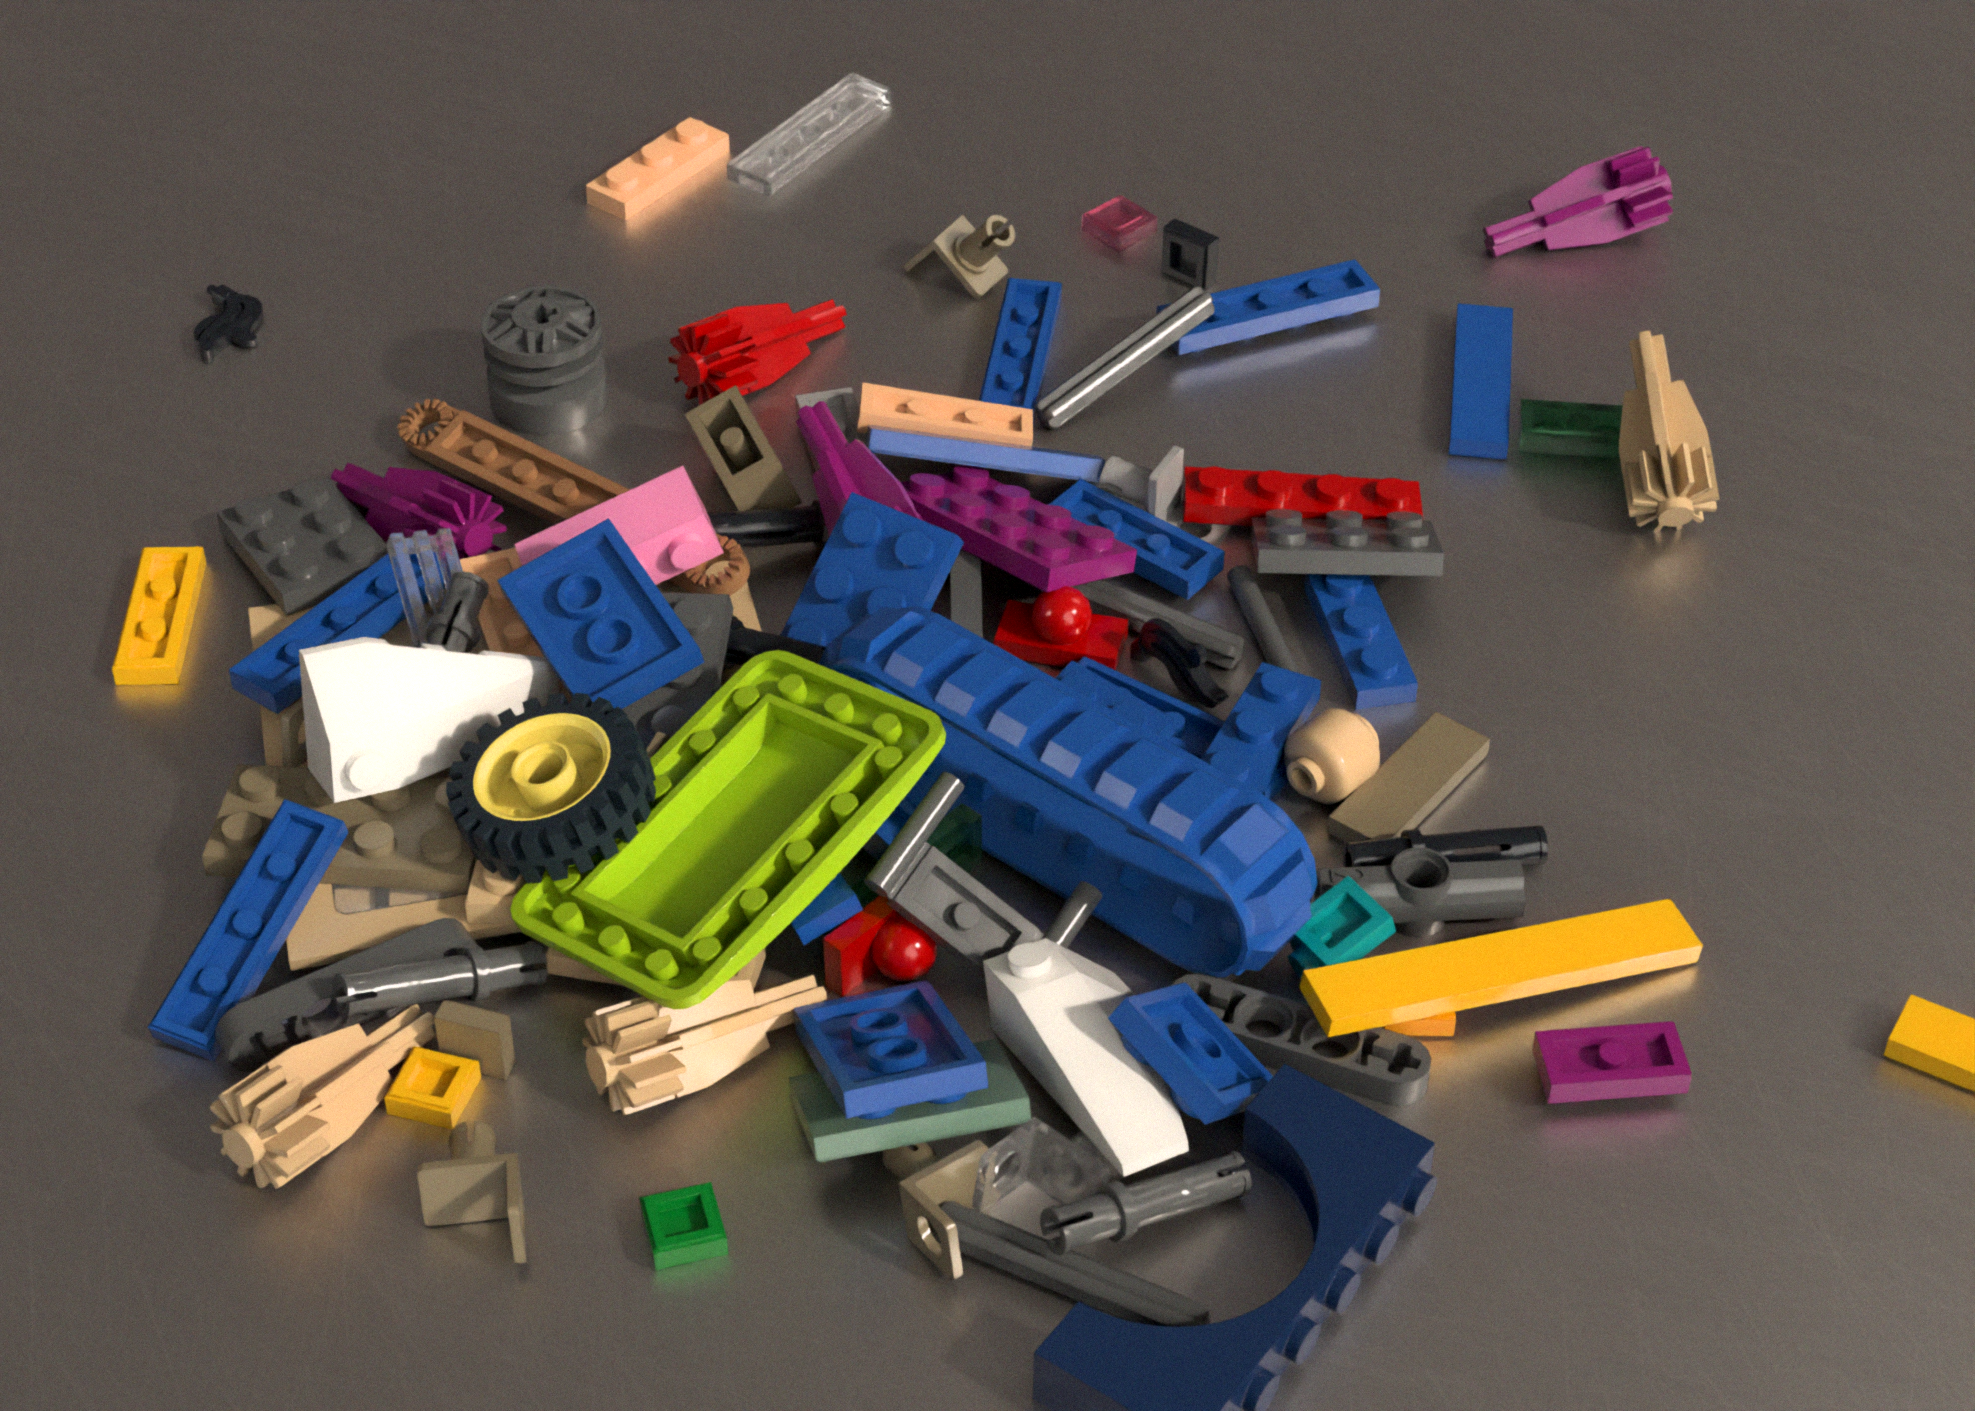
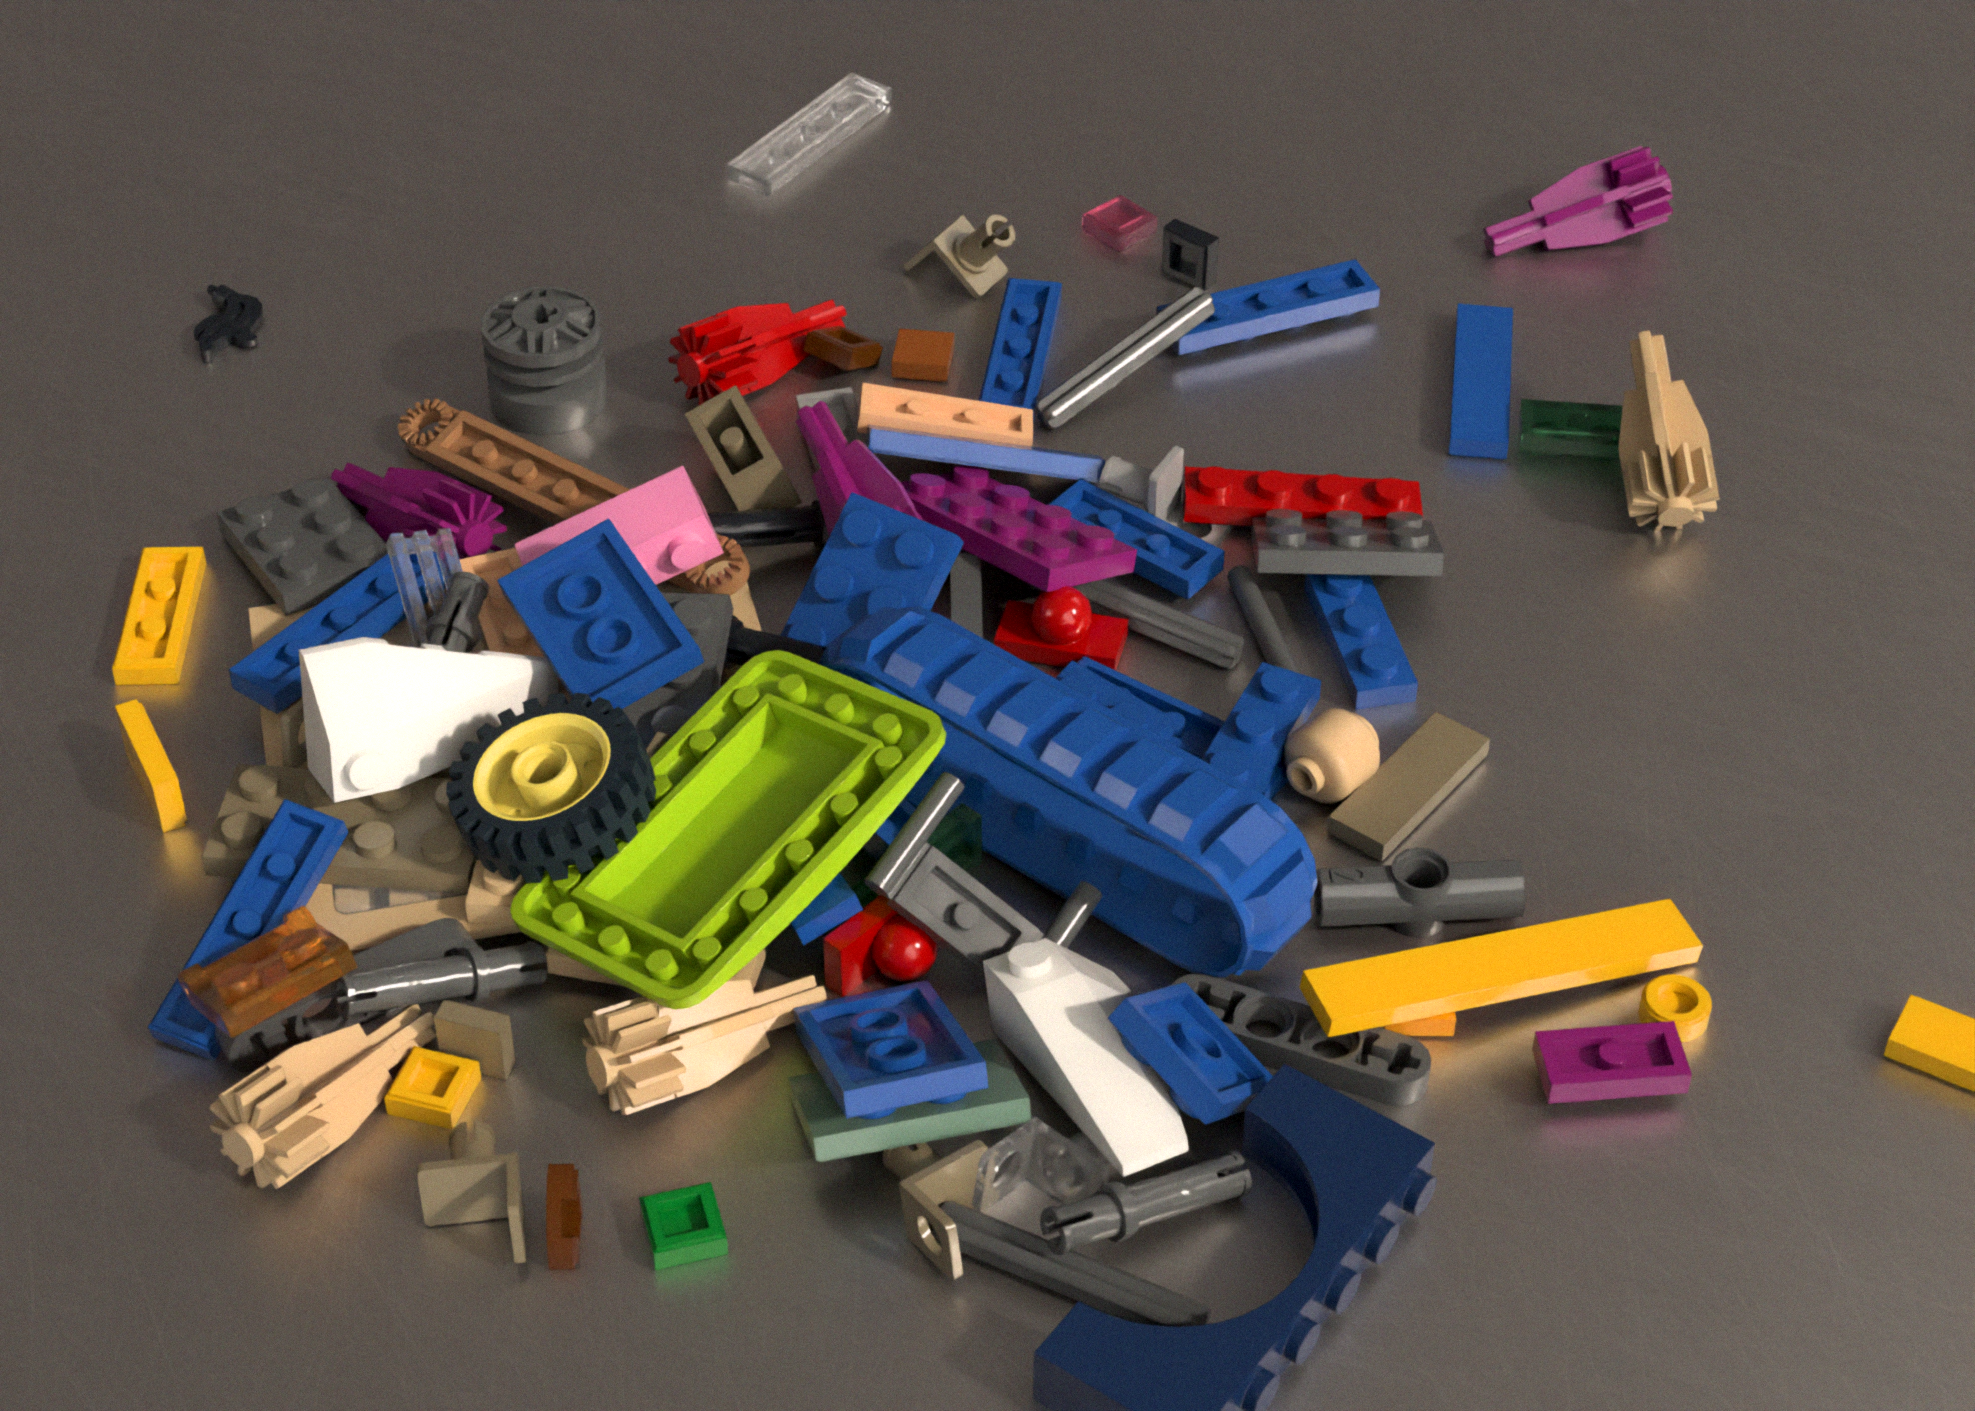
light nougat plate [585,117,730,221] -> none
black piece [1130,618,1229,709] -> none
teal bracket [1287,875,1396,979] -> none
black pin [1342,825,1548,867] -> none
none -> yellow tile [115,699,187,833]
none -> clear orange plate [177,905,358,1038]
none -> reddish brown tile [546,1164,583,1270]
none -> reddish brown tile [803,326,883,371]
none -> dark orange tile [891,328,955,382]
none -> yellow tile [1638,974,1712,1042]

